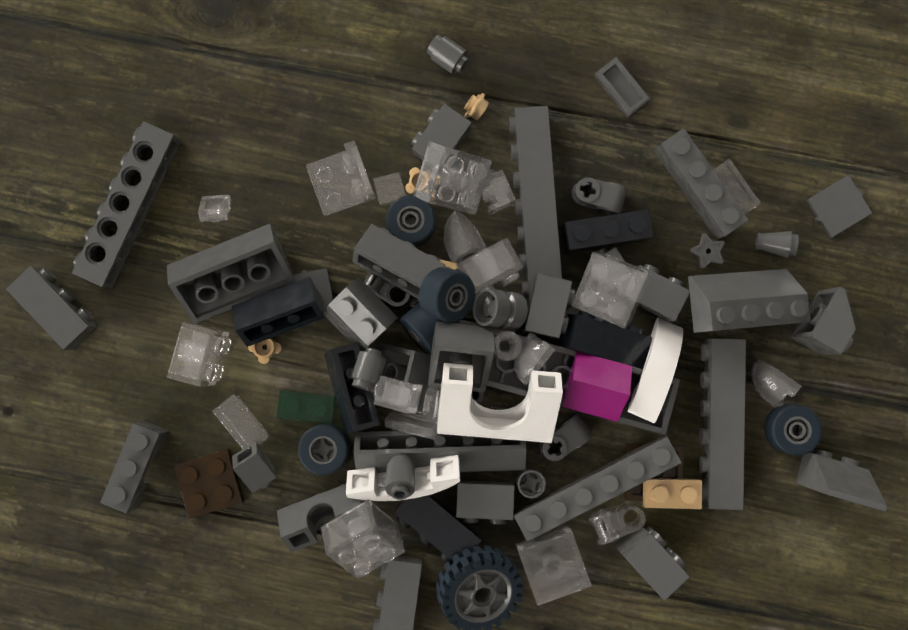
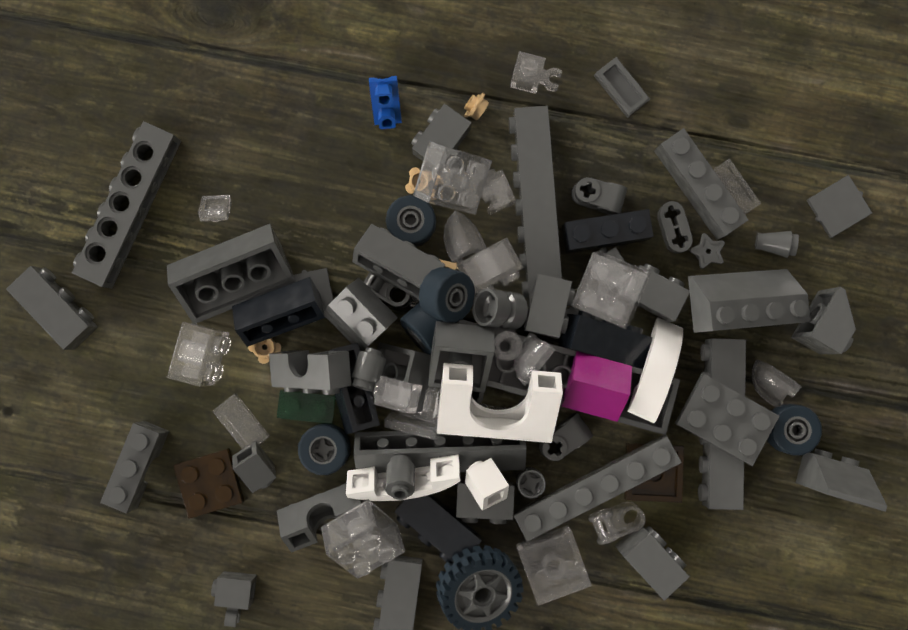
clear bracket [306,140,376,216] -> none
clear tile [373,172,406,207] -> none
dark grey brick [427,34,469,74] -> none
tan plate [643,478,702,509] -> none
none -> dark grey brick [211,571,257,627]
none -> dark grey arch [269,350,351,395]
none -> blue hips [369,76,402,129]
none -> white brick [465,458,509,511]
none -> clear brick [510,51,562,94]
none -> dark grey beam [657,201,693,254]
none -> dark grey plate [674,374,779,466]

